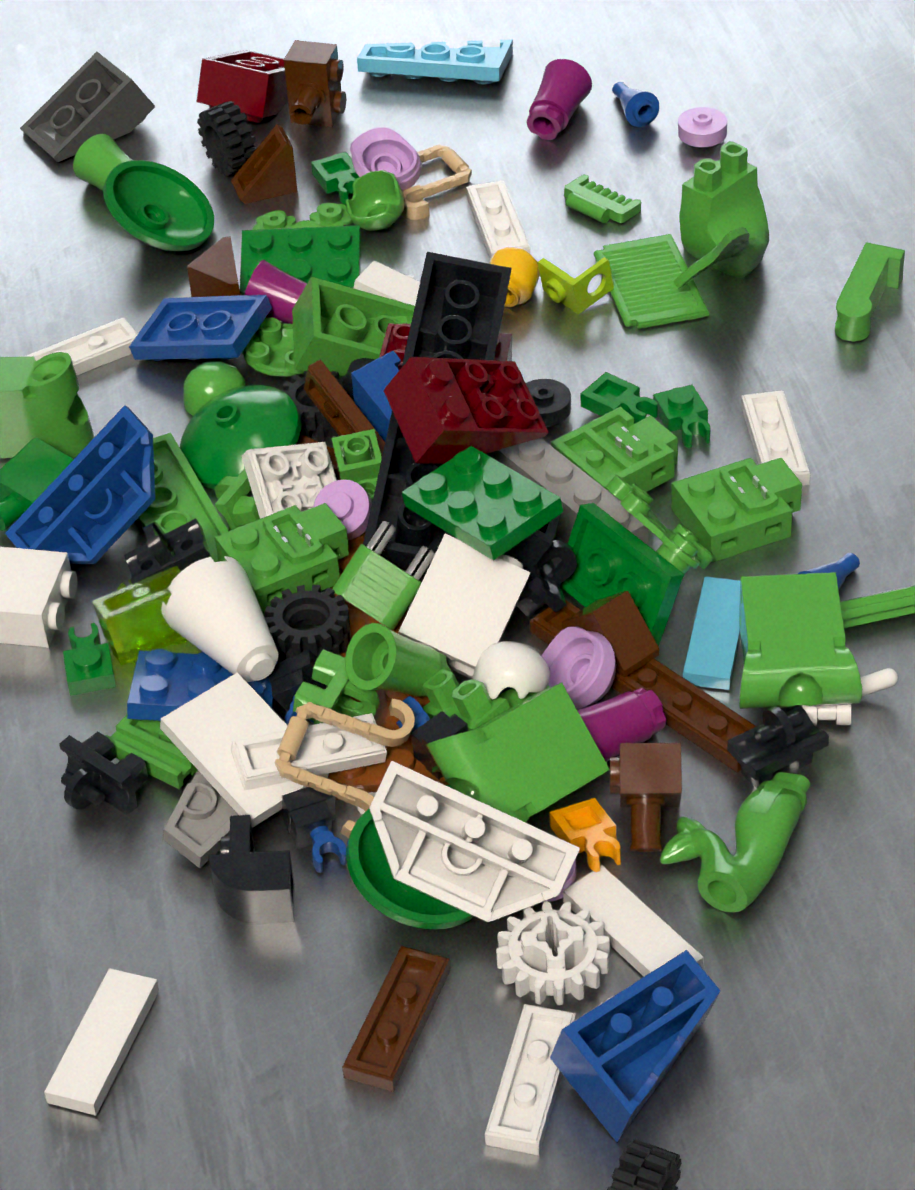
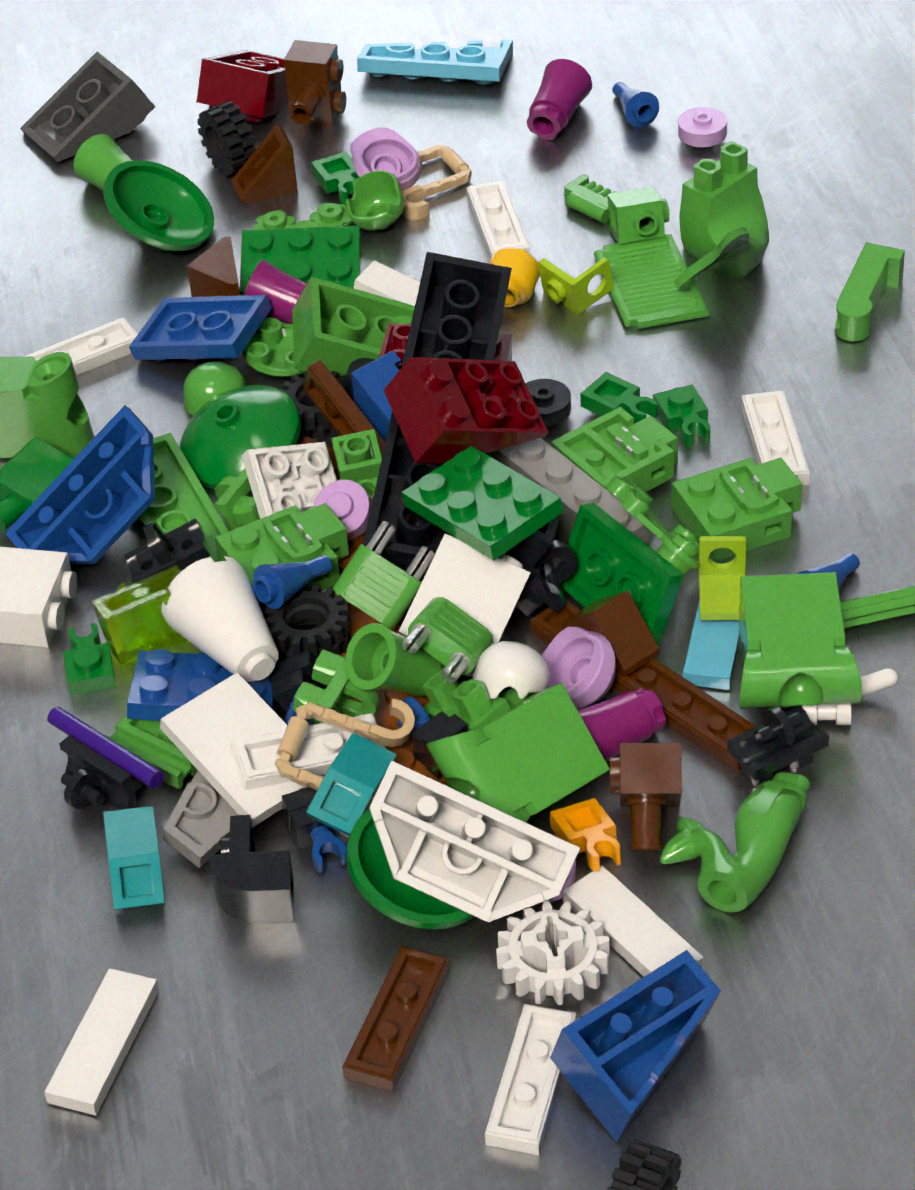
none -> dark purple bar [47,706,164,789]
none -> teal slope [103,806,165,910]
none -> blue cone [252,555,332,609]
none -> teal slope [306,733,397,836]
none -> bright green piece [402,597,493,683]
none -> bright green brick [607,186,670,245]
none -> lime bracket [699,536,746,620]

